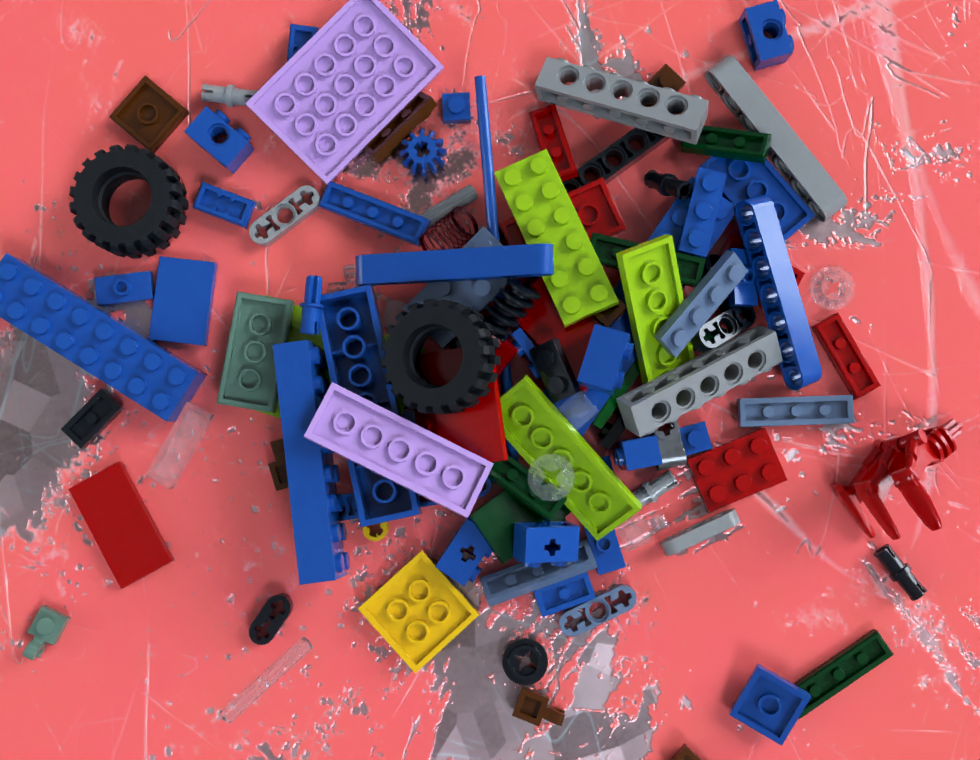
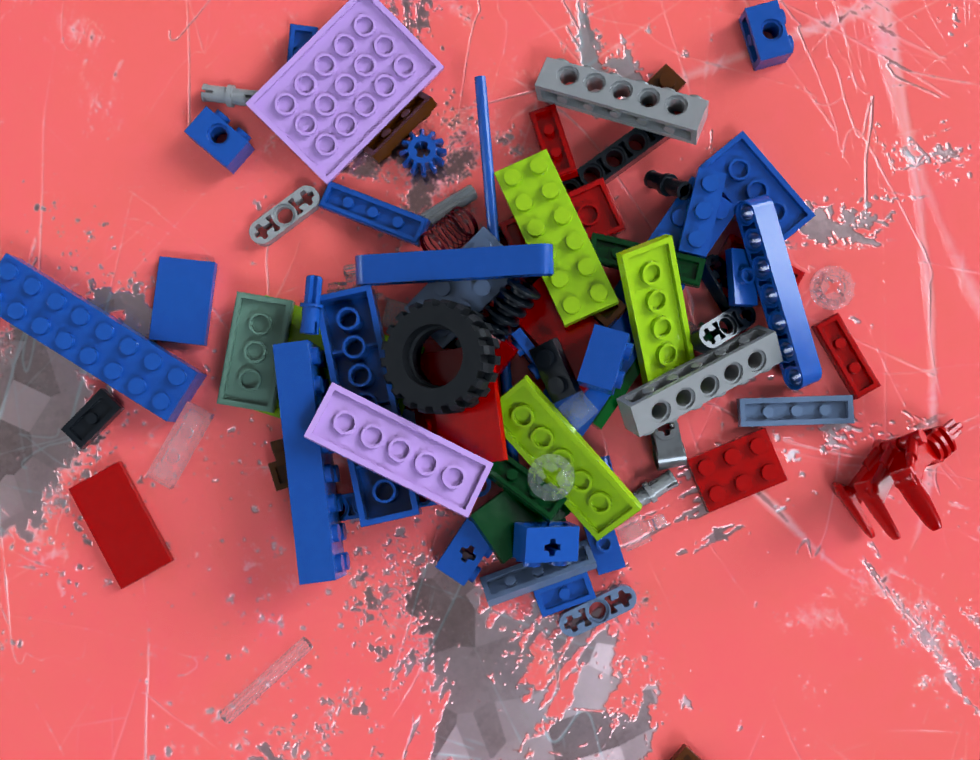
sand green plate [22,605,70,660] -> none
black tyre [69,144,188,259] -> none
blue plate [94,271,155,306] -> none
reddish brown tile [109,76,189,154] -> none
blue plate [192,182,257,229] -> none
black beam [249,593,293,645] -> none
yellow plate [358,549,479,674] -> none
yellow bush [362,522,389,541] -> none
blue plate [442,92,471,124] -> none
black gear [502,637,548,685] -> none
reddish brown plate [512,686,565,726] -> none
black plate [597,406,625,450] -> none
blue brick [612,435,663,471] -> none
sand blue plate [654,250,748,357] -> none
light grey beam [660,508,741,556] -> none
blue plate [679,421,712,456] -> none
dark green tile [680,125,772,164] -> none
light grey beam [705,55,848,222] -> none
blue plate [729,663,811,746] -> none
dark green tile [794,629,894,719] -> none
black pin [874,544,927,601] -> none

